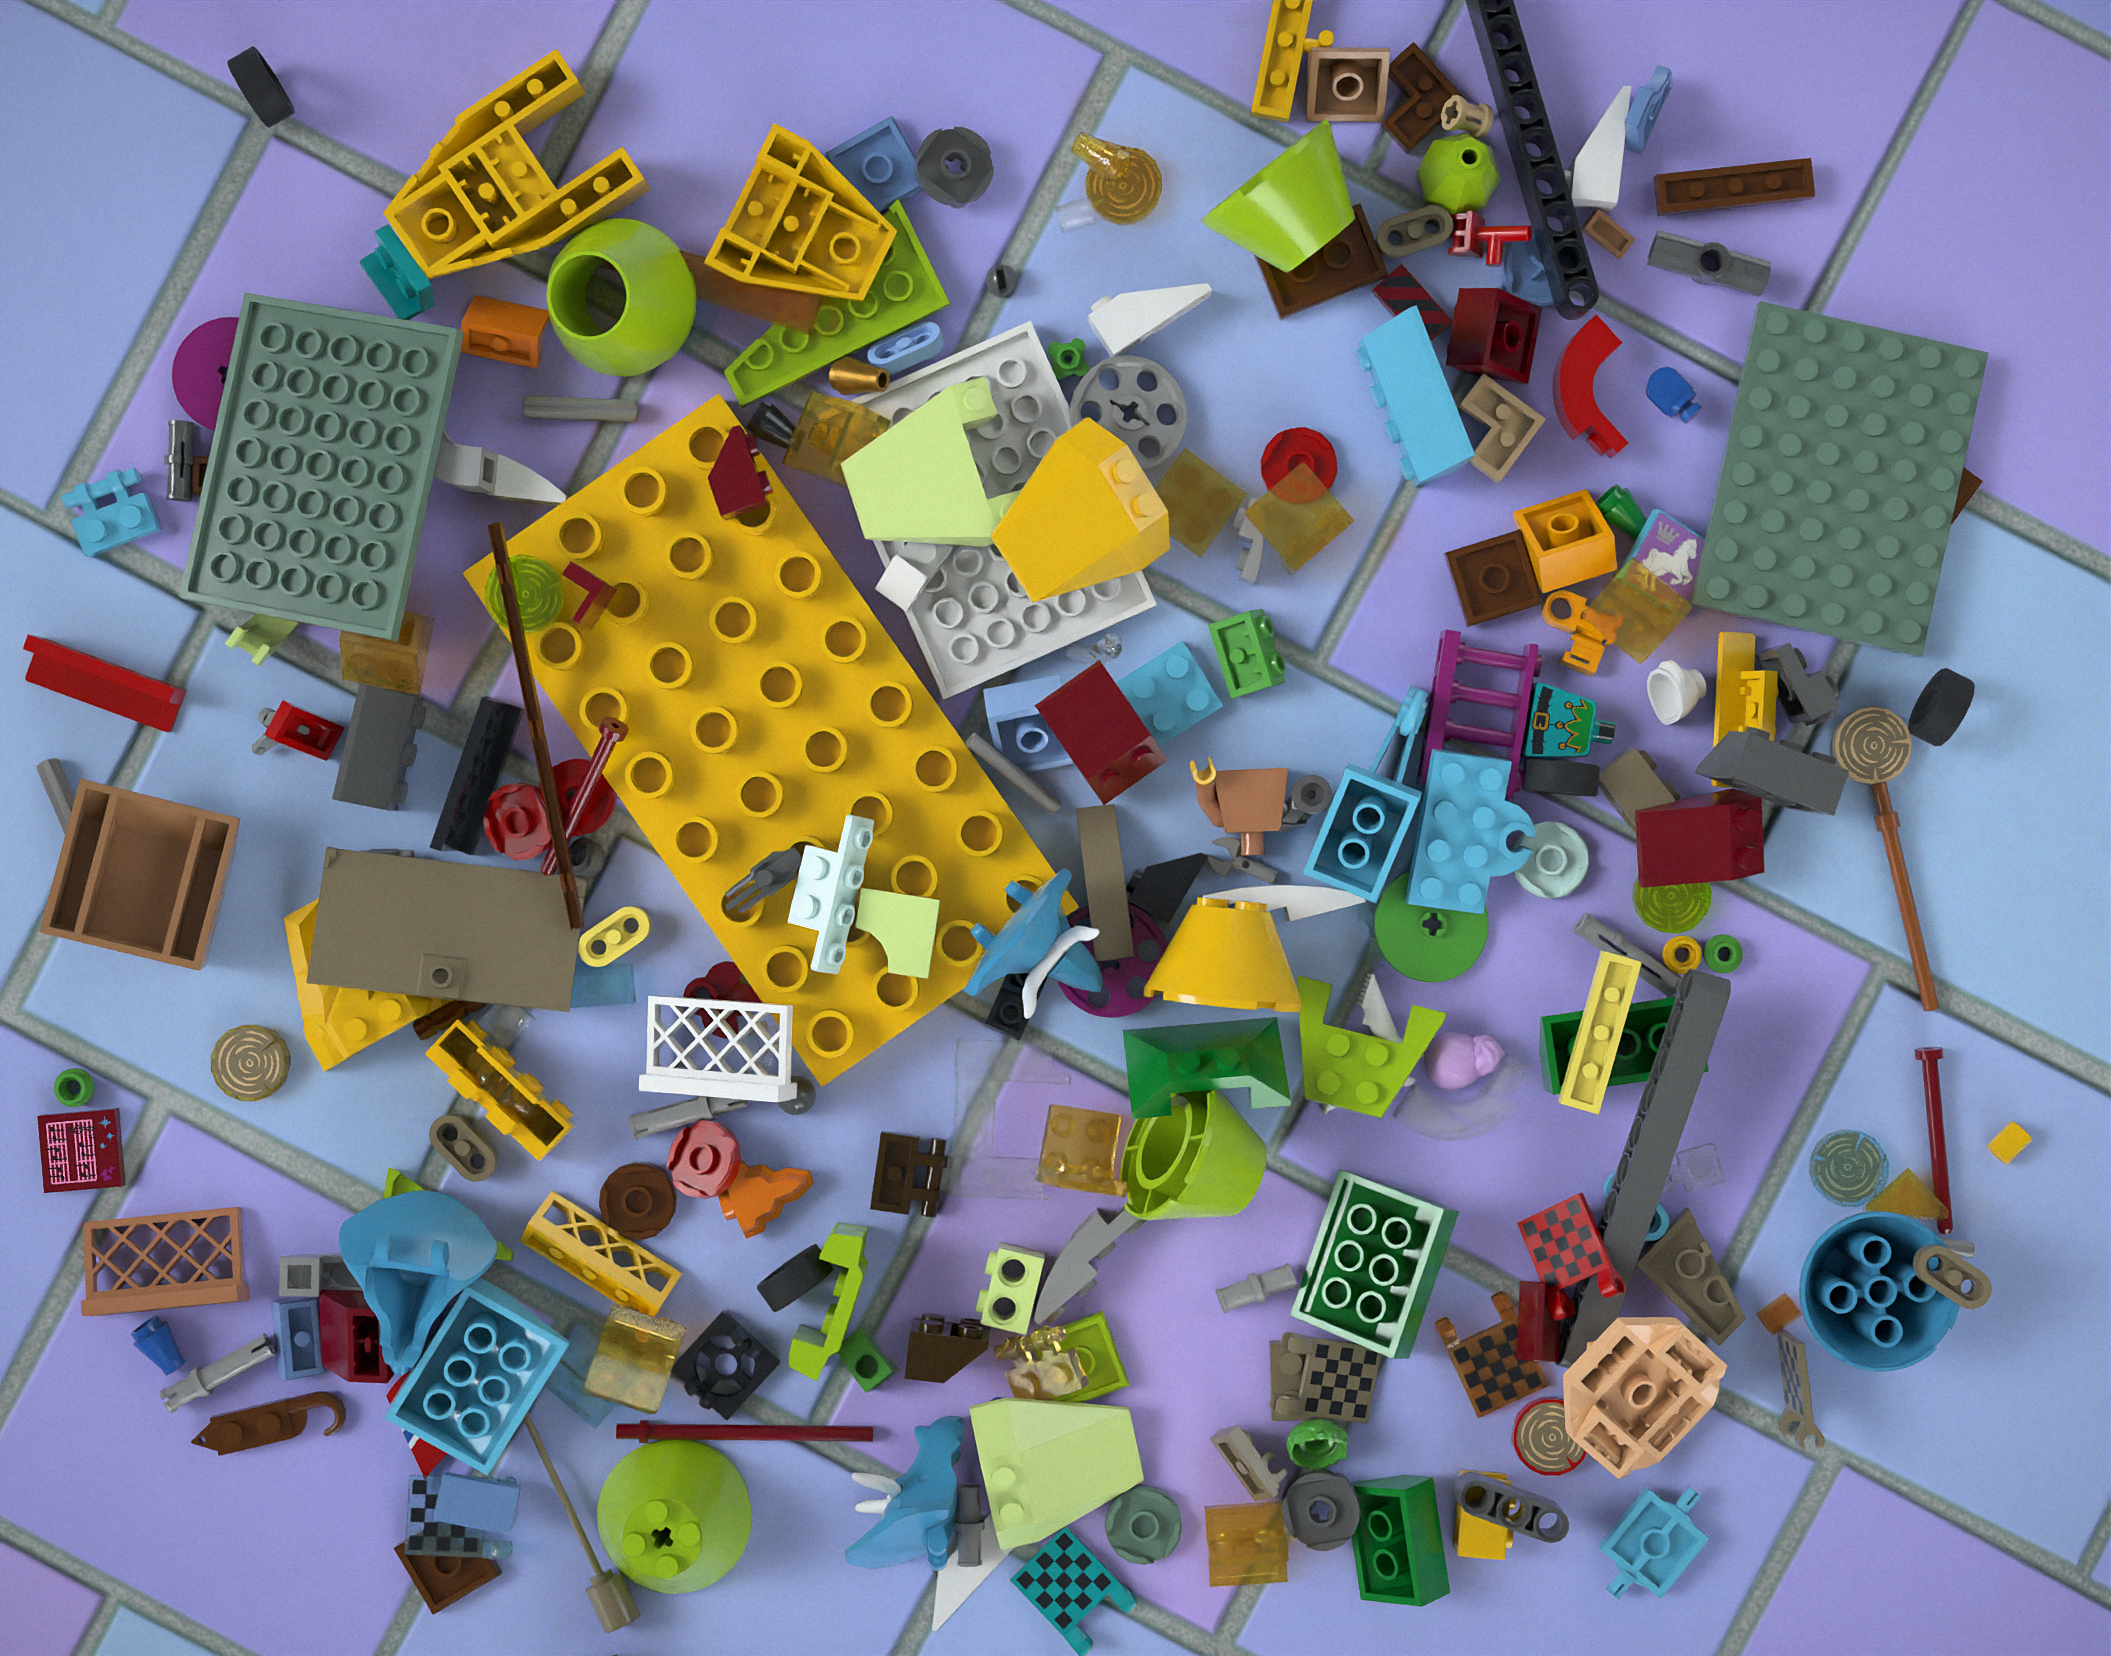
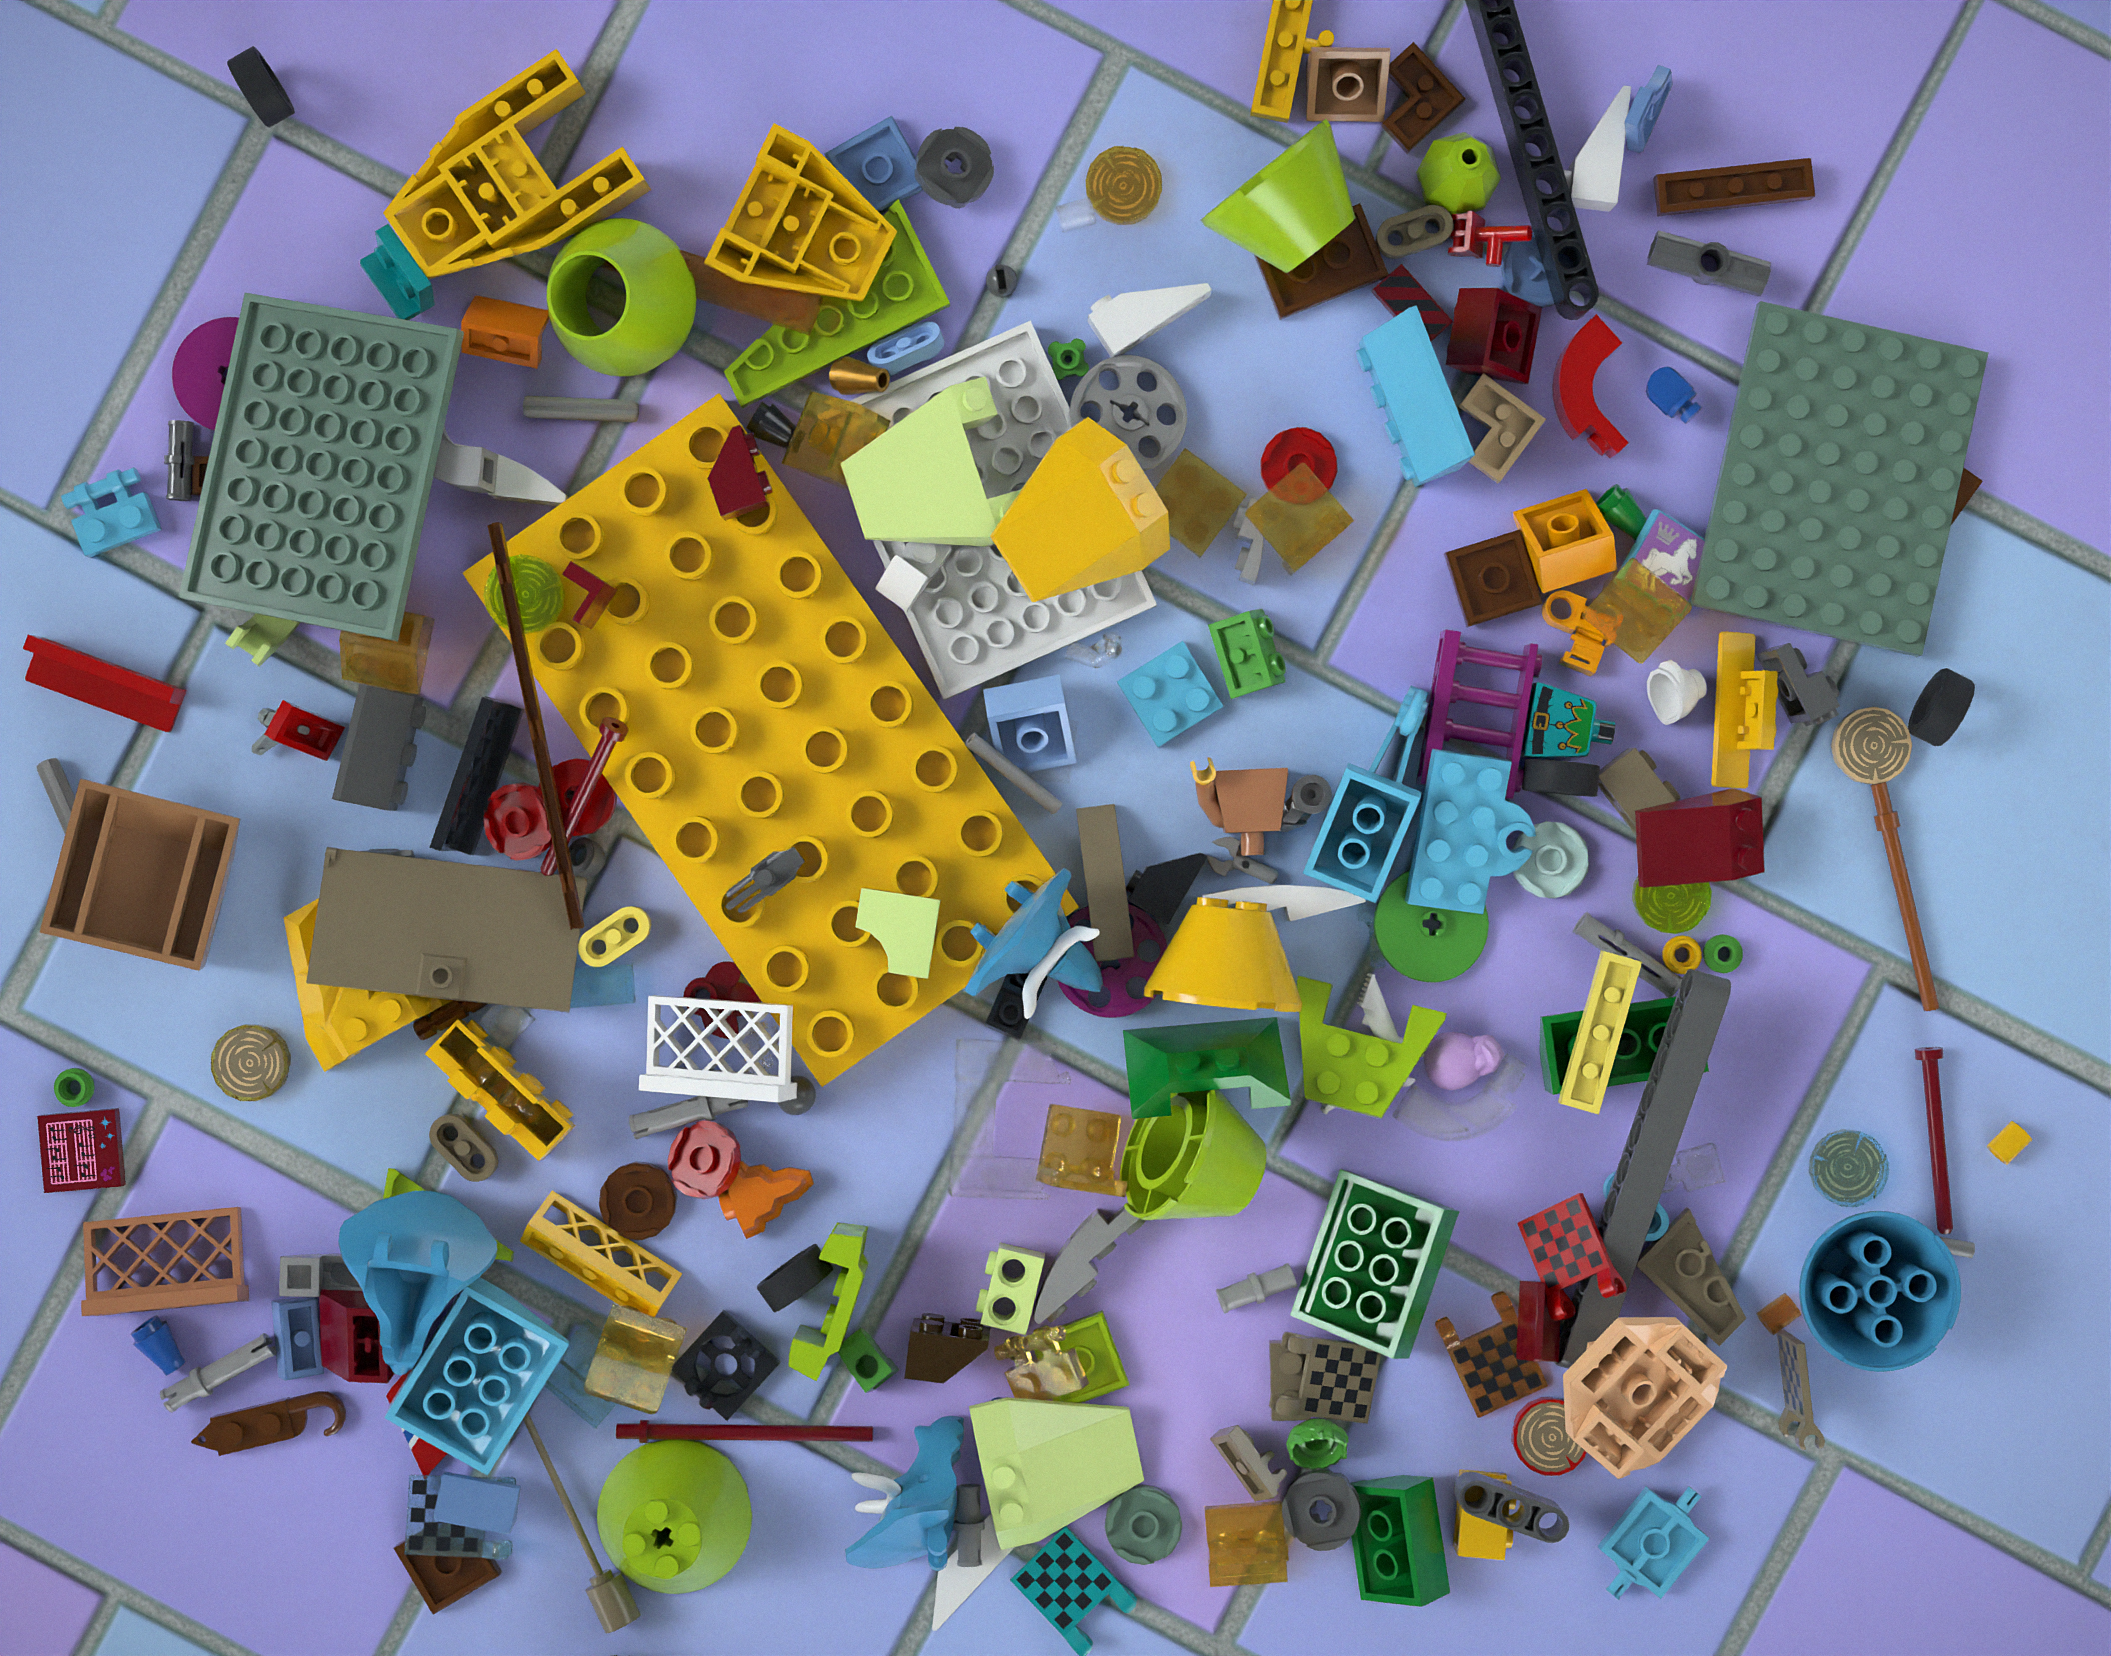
light aqua bracket [788,814,874,974] -> none
dark brown plate [870,1131,948,1217] -> none
dark red slope [1034,660,1168,805] -> none
clear yellow cone [1071,132,1132,183] -> none
tan bush [1441,95,1493,139] -> none
medium nougat piece [1581,209,1635,259] -> none
dark grey slope [1695,727,1849,816] -> none
clear yellow slope [1863,1168,1948,1221] -> none
dark tan plate [1913,1244,1992,1309] -> none

